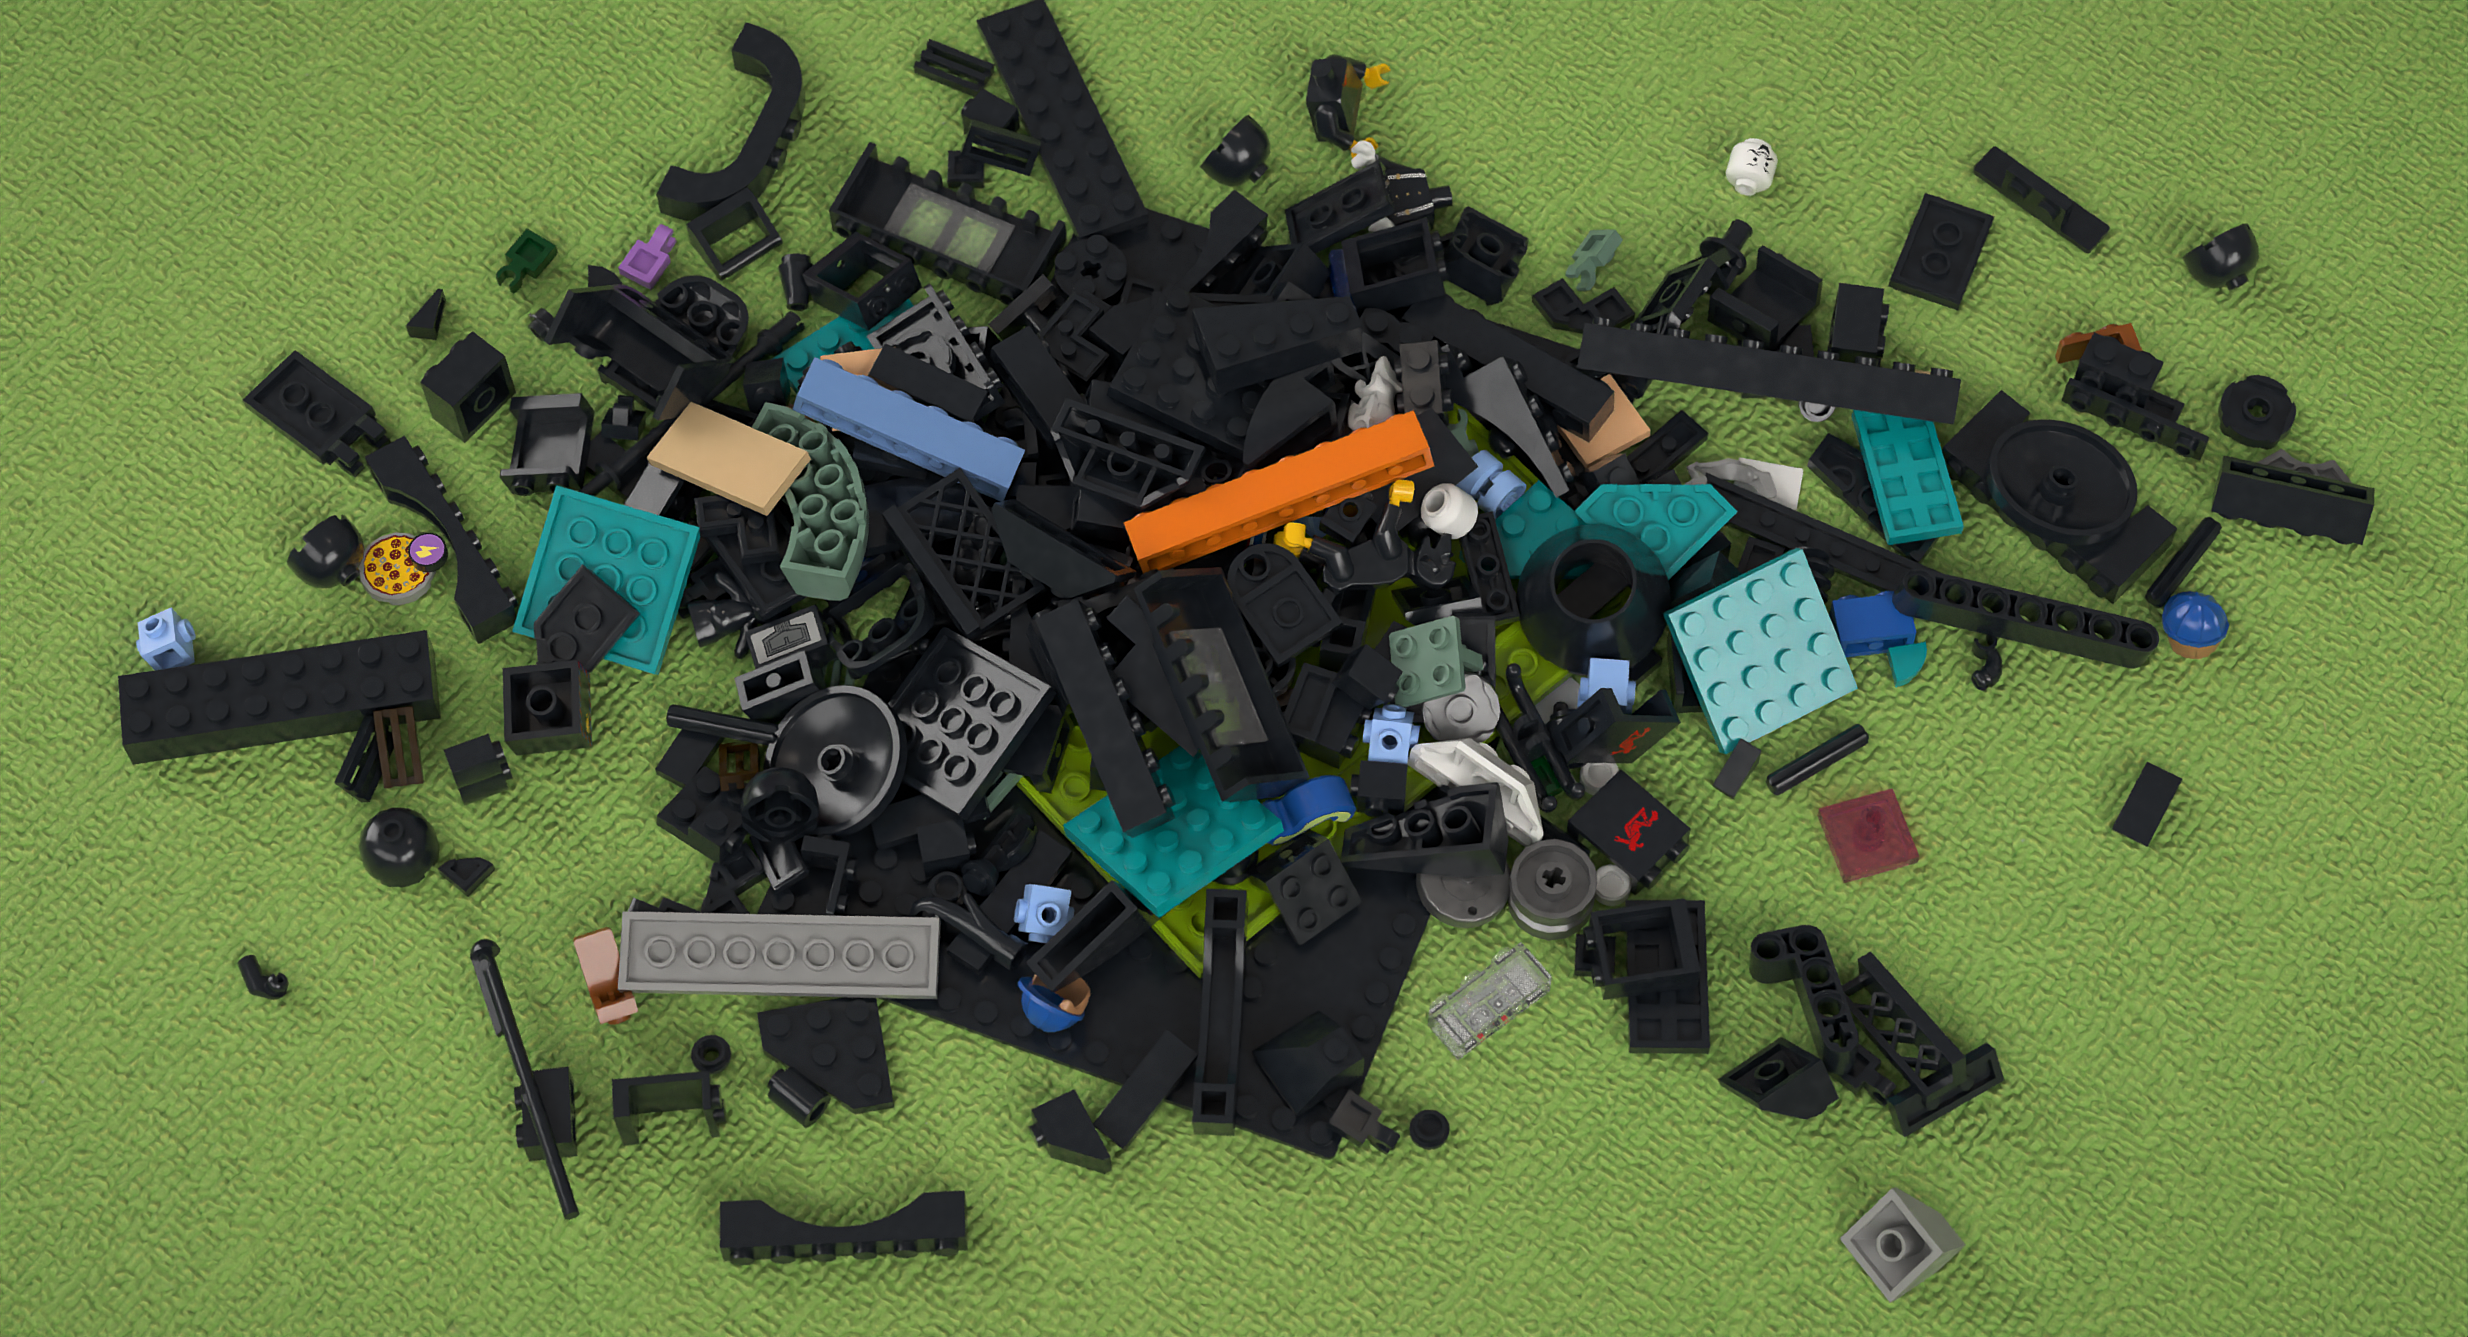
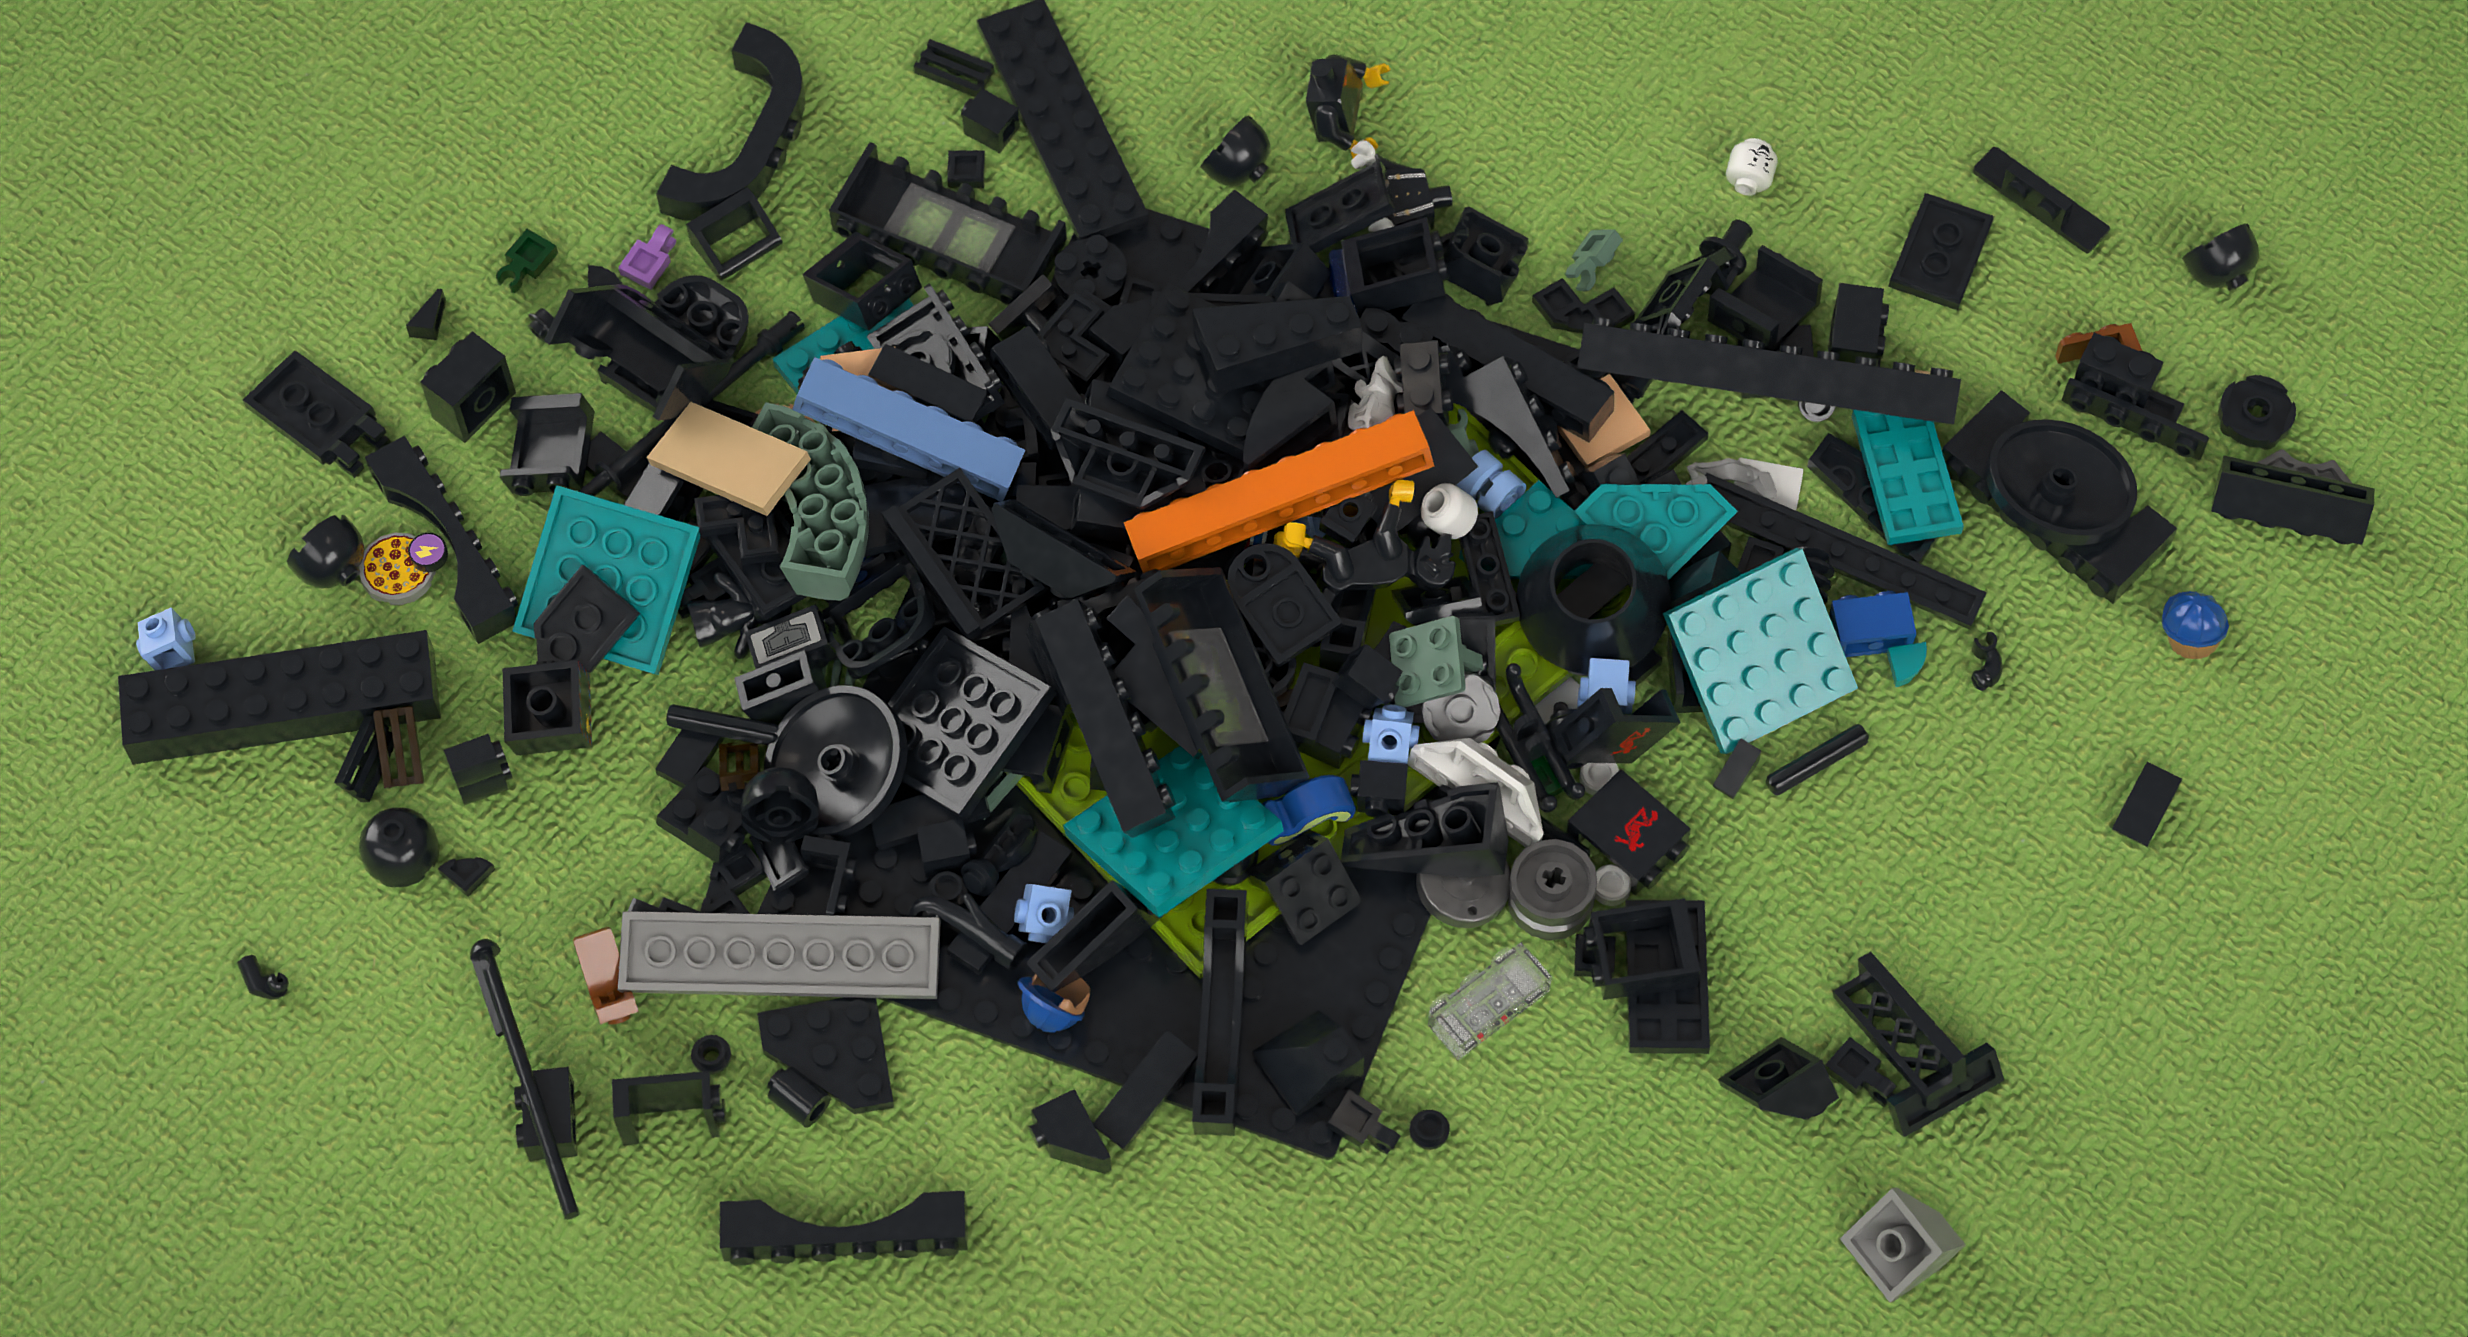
black tile [601,395,646,441] -> none
black brick [743,358,791,414] -> none
black cone [778,253,813,311] -> none
black tile [960,119,1041,176] -> none
black beam [1749,925,1859,1074] -> none
clear pink tile [1817,788,1919,883] -> none
black beam [1892,568,2159,669] -> none
black axle [2145,517,2222,608] -> none

